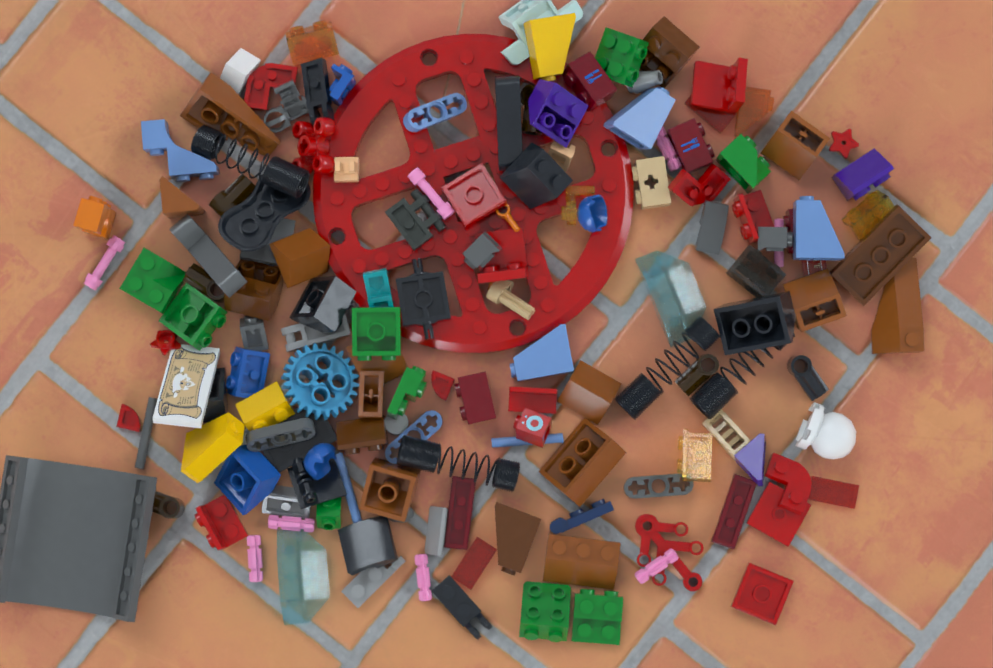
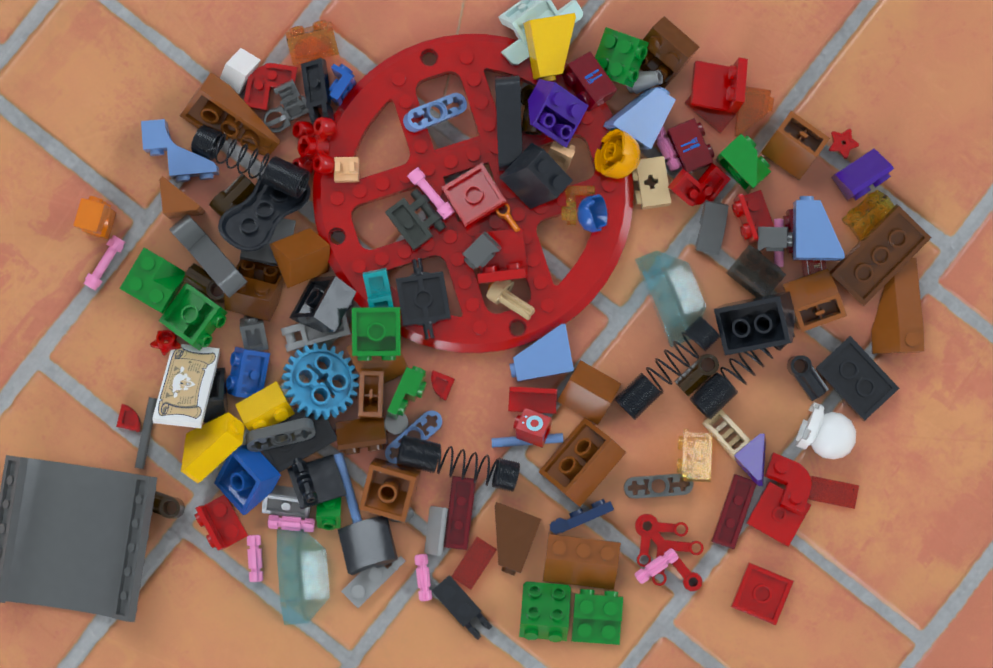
blue hair [303,443,337,480] -> none
dark red brick [454,371,496,425] -> none
none -> light orange cylinder [594,129,640,179]
none -> black plate [815,336,900,421]

